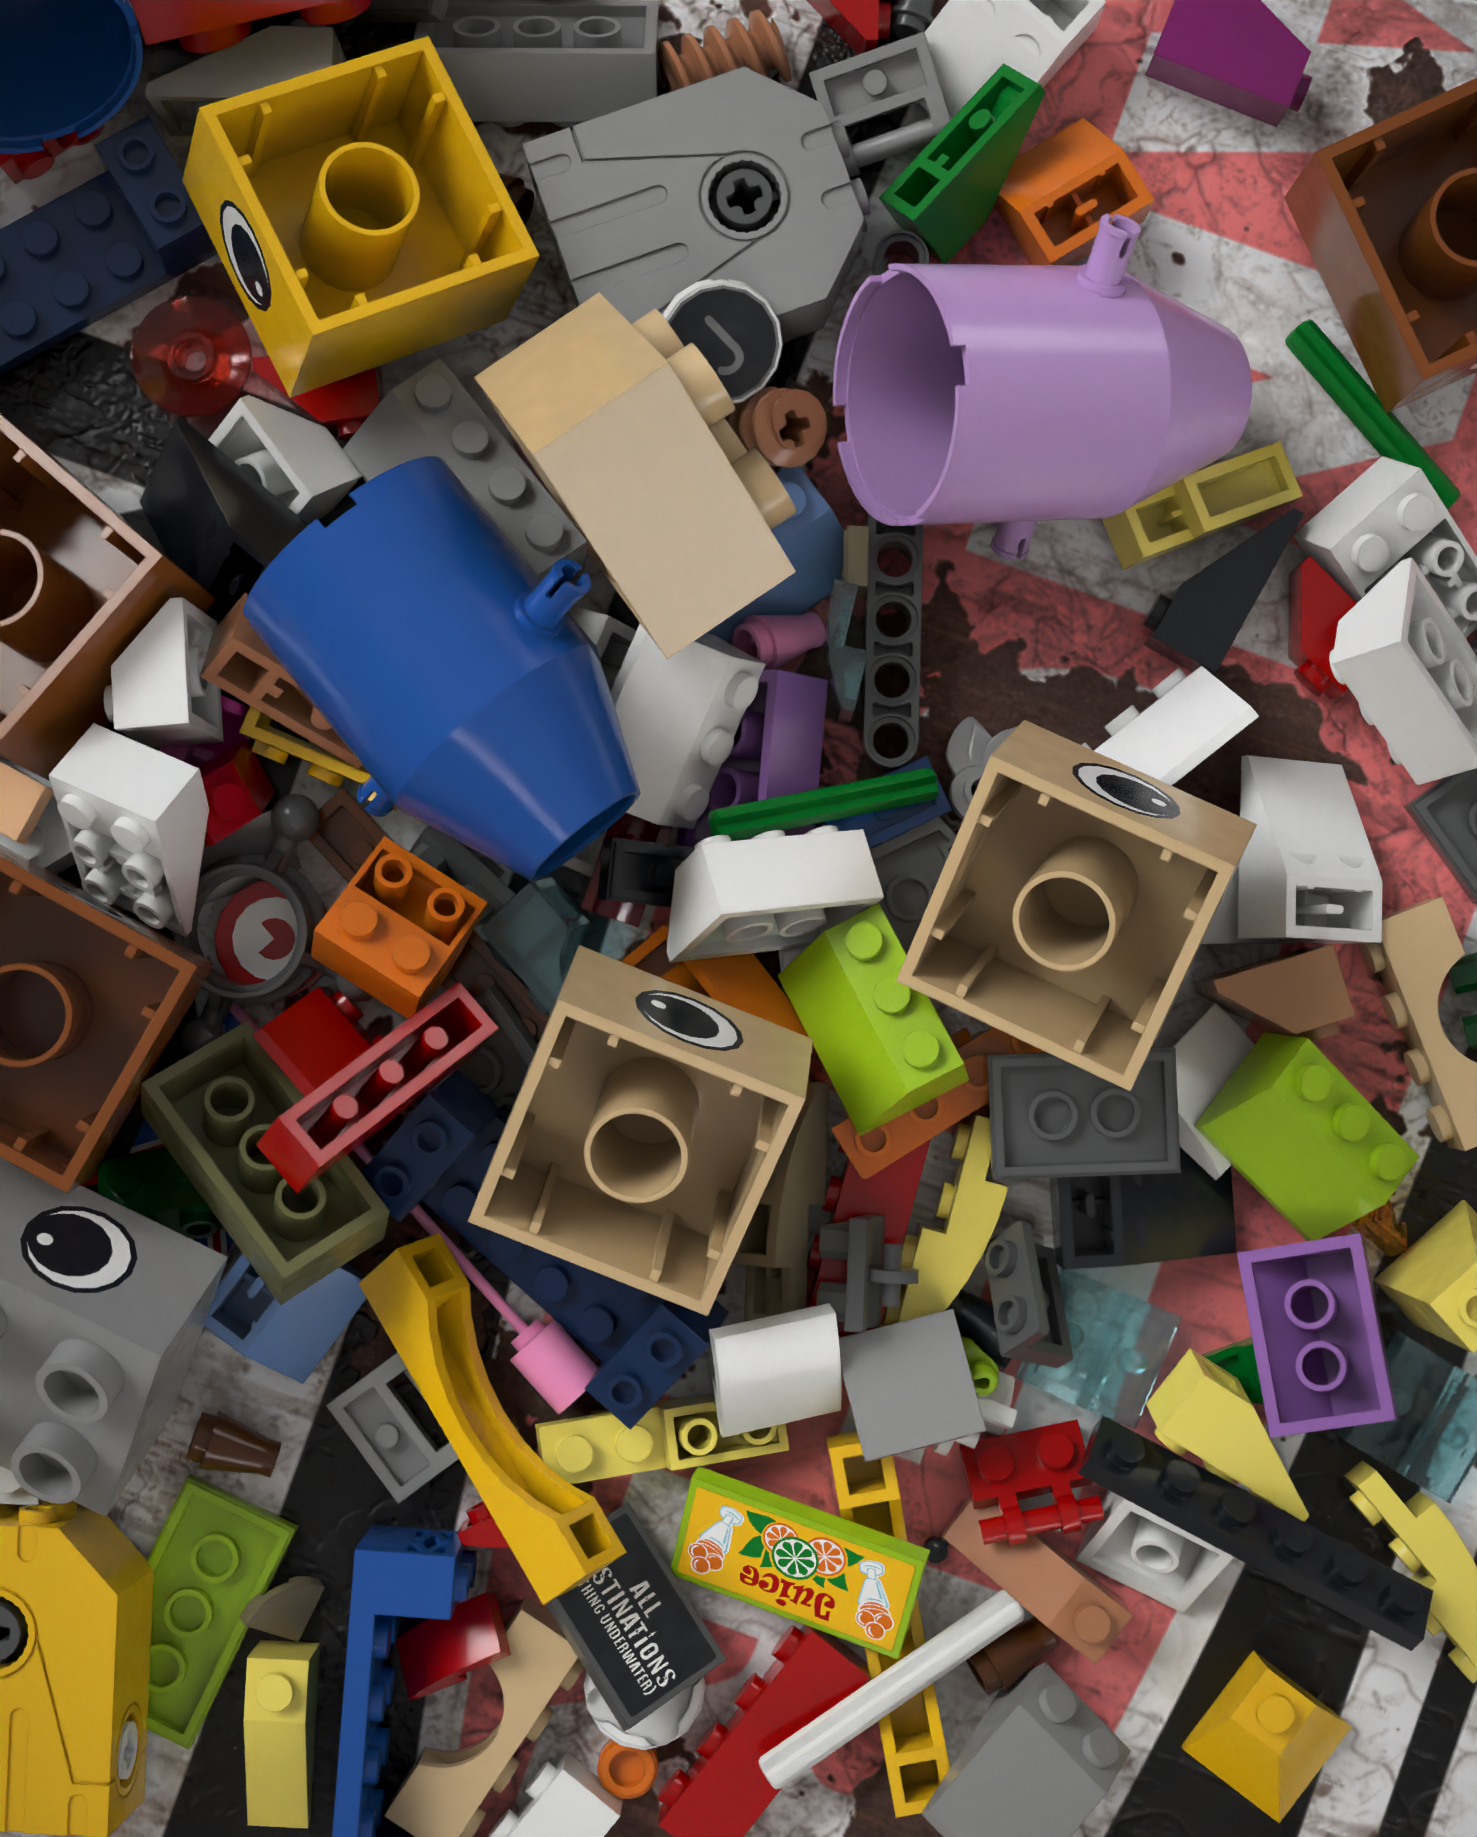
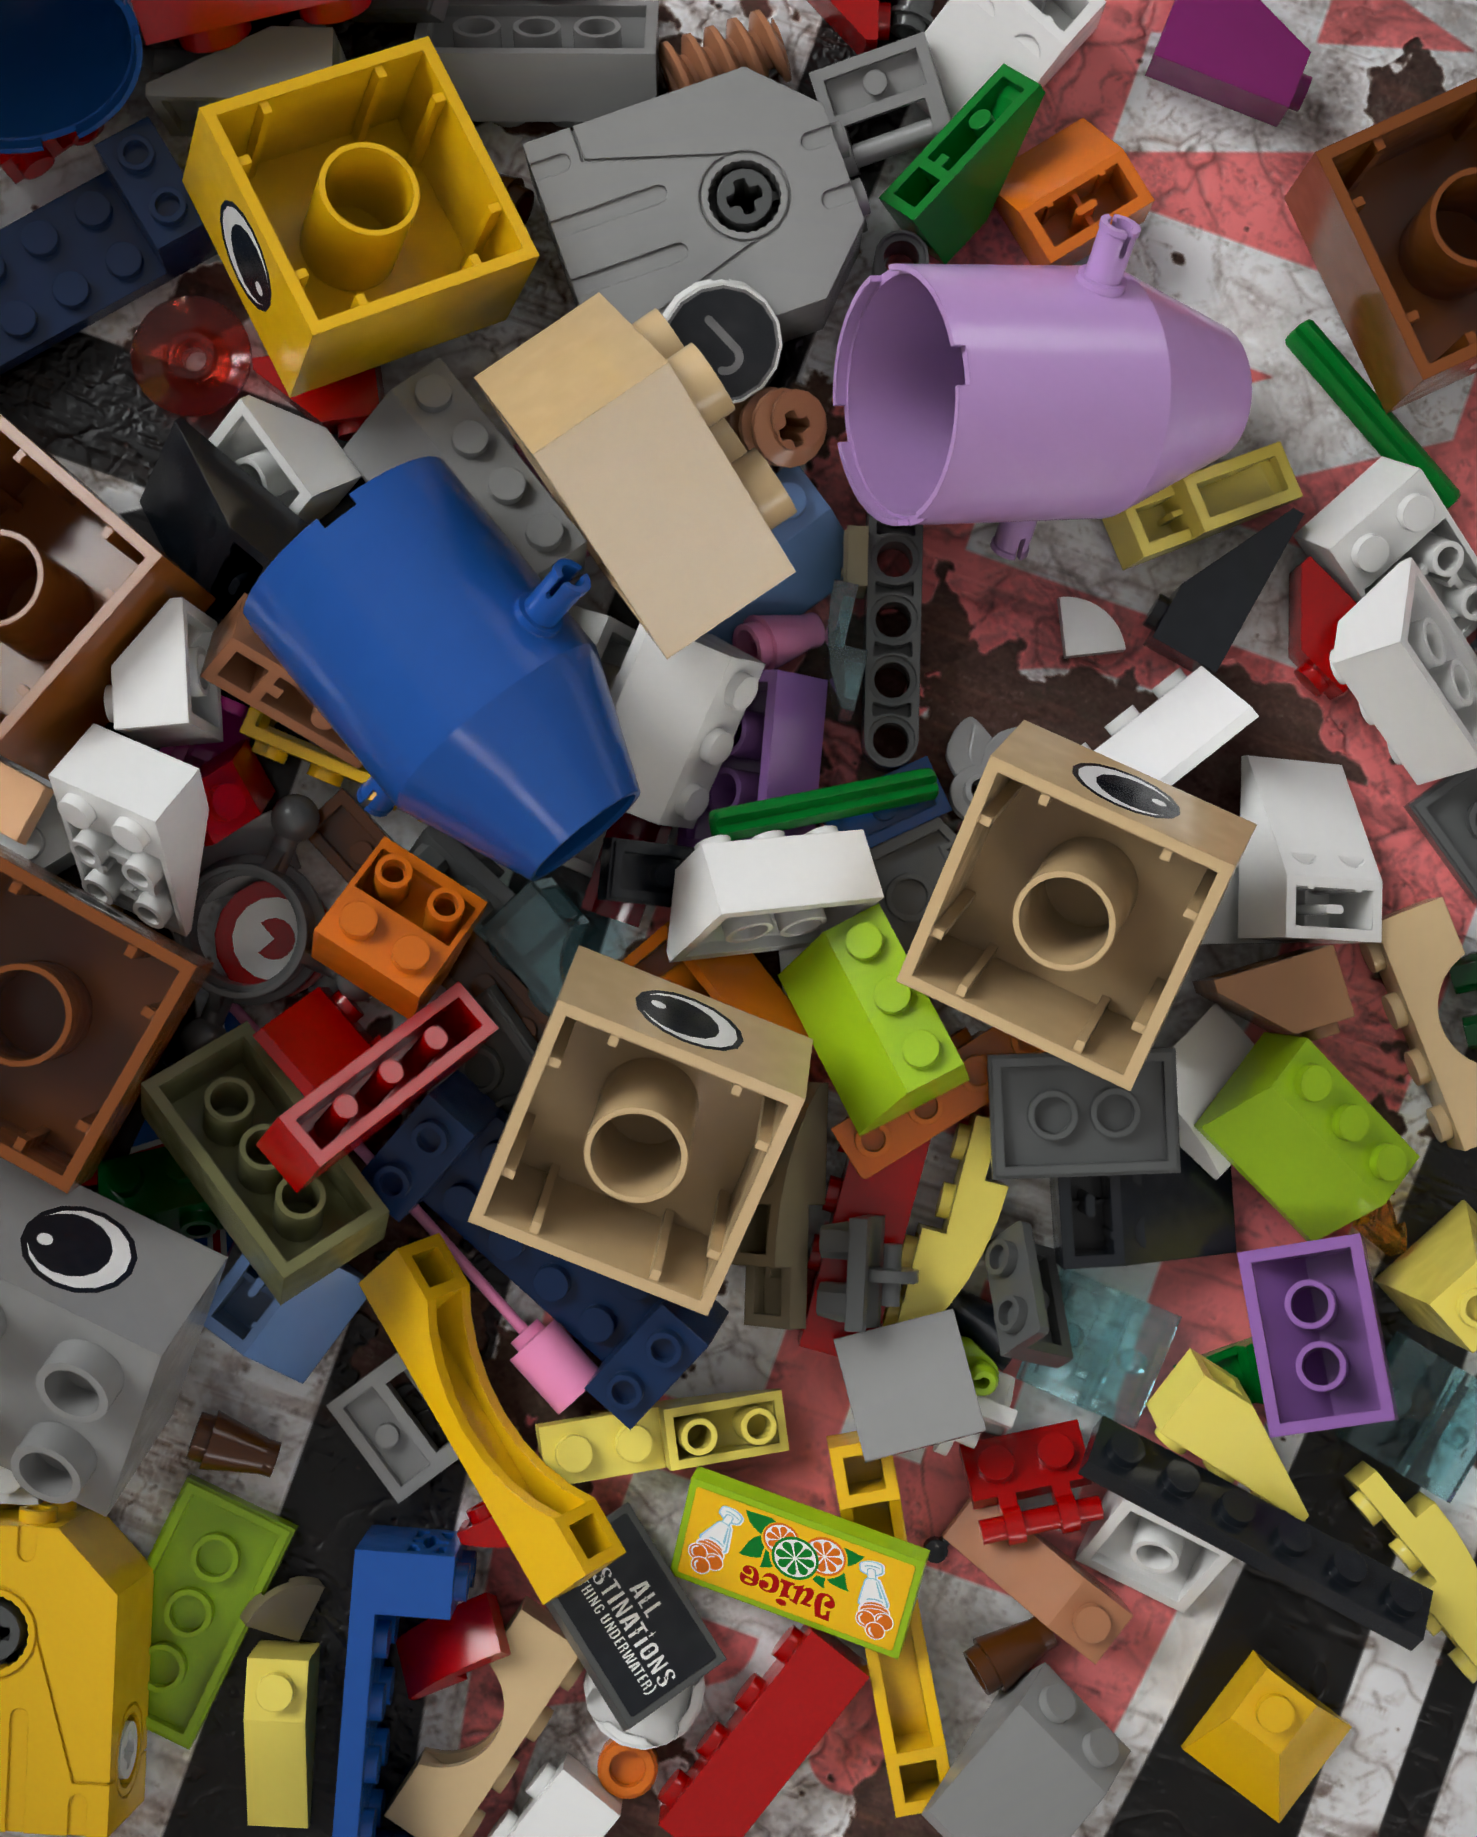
white slope [709,1303,842,1438] -> none
white axle [758,1589,1025,1789] -> none
none -> white tile [1057,597,1126,659]

